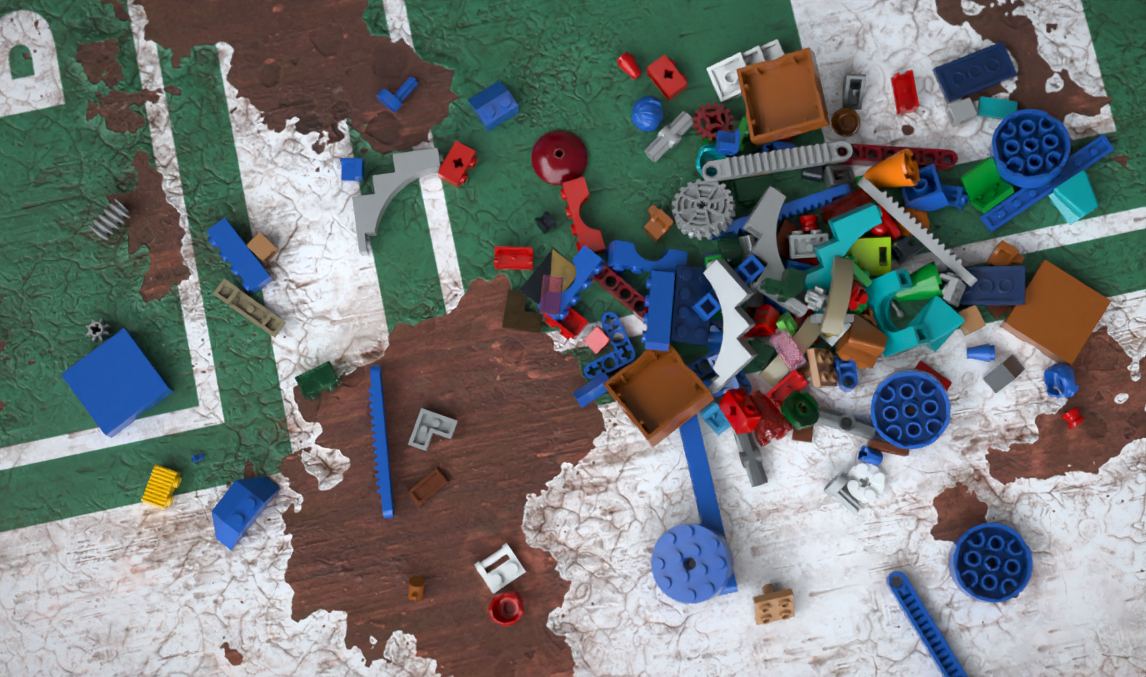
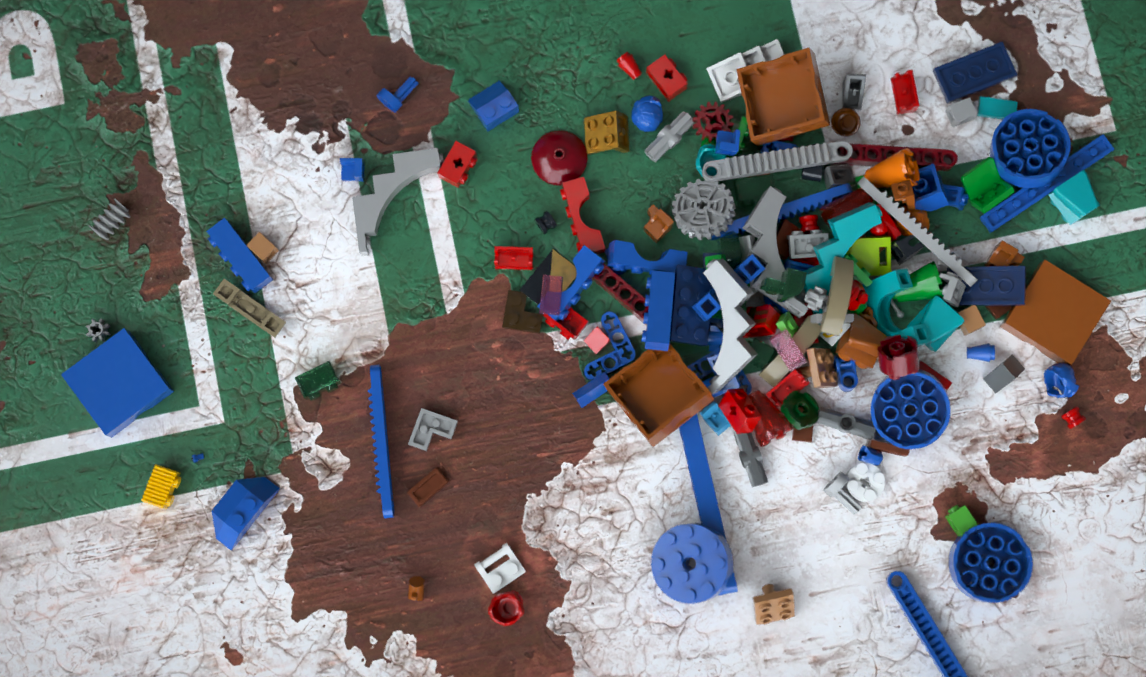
none -> pearl gold bracket [584,111,630,155]
none -> dark red brick [877,335,919,380]
none -> dark orange bracket [891,180,915,210]
none -> bright green brick [945,505,978,536]

